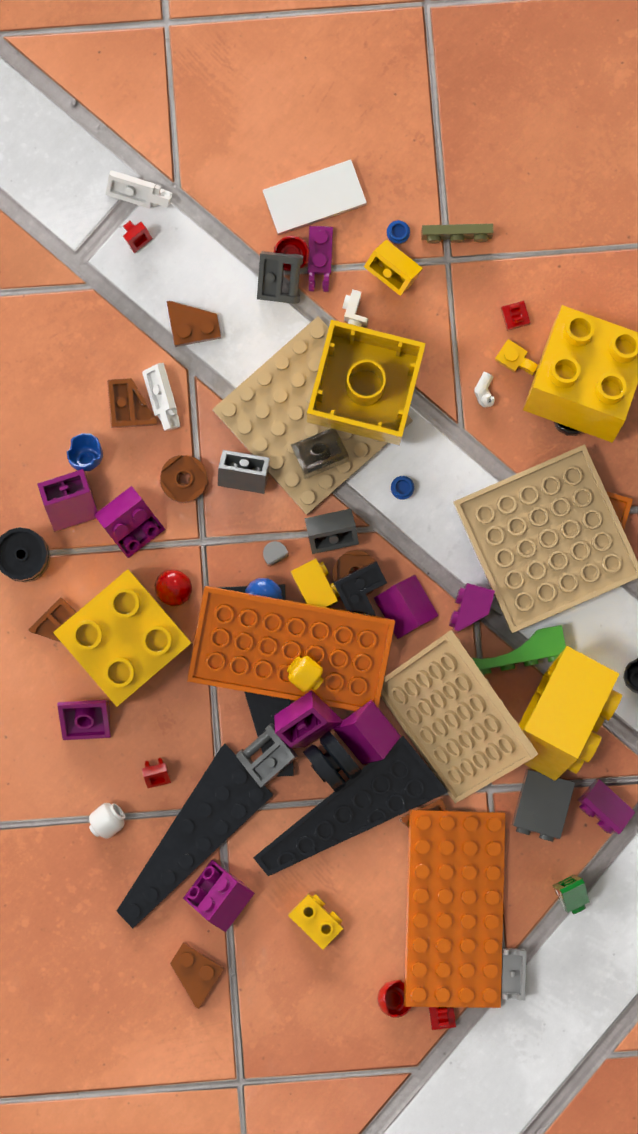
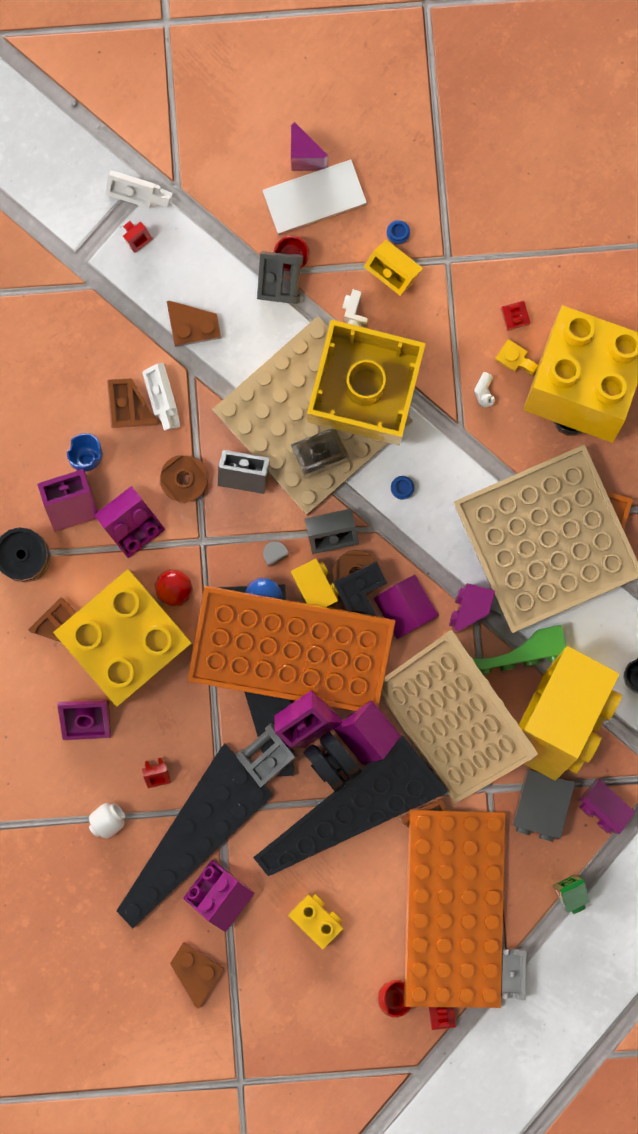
yellow head [287,656,324,692] -> none
magenta hinge [308,226,333,292] -> none
olive plate [421,224,493,243] -> none
none -> magenta slope [291,122,328,171]

